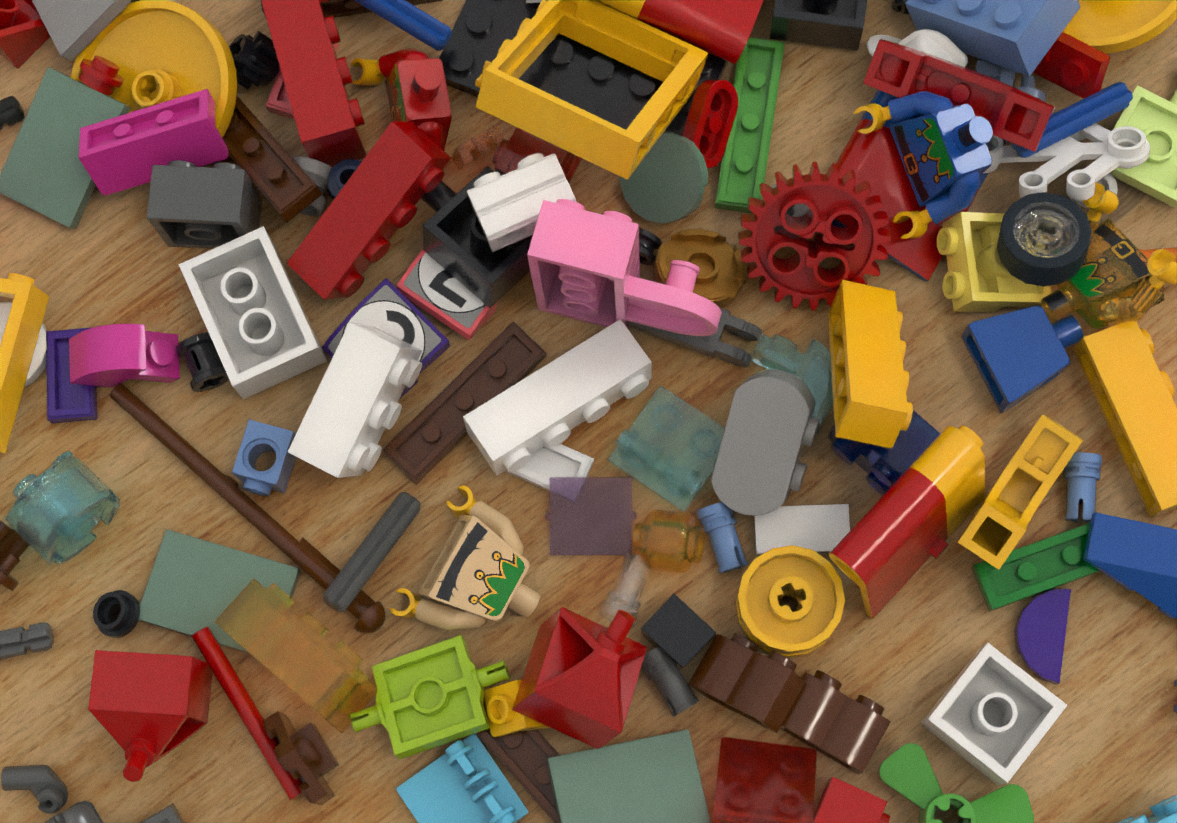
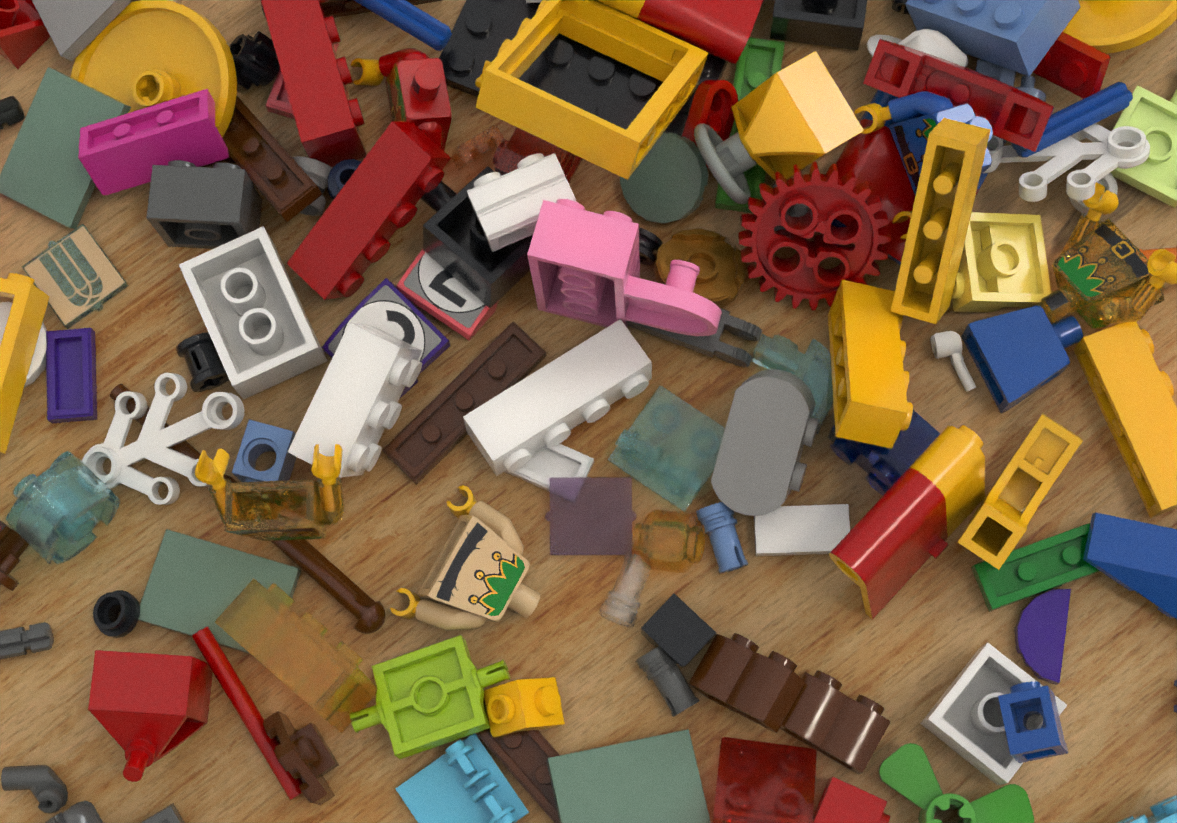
dark pink brick [69,324,180,388] -> none
red plate [79,56,124,95] -> none
dark grey axle [323,492,421,613] -> none
red piece [512,607,647,749] -> none
yellow wheel [735,545,845,659] -> none
wheel [997,192,1092,287] -> none
medium blue pin [1064,452,1102,523] -> none
none -> piece [22,224,129,329]
none -> white plant [81,373,245,505]
none -> clear yellow torso [195,444,344,541]
none -> yellow piece [694,51,864,204]
none -> yellow brick [891,118,990,324]
none -> white hand [930,331,976,392]
none -> blue brick [998,681,1068,763]

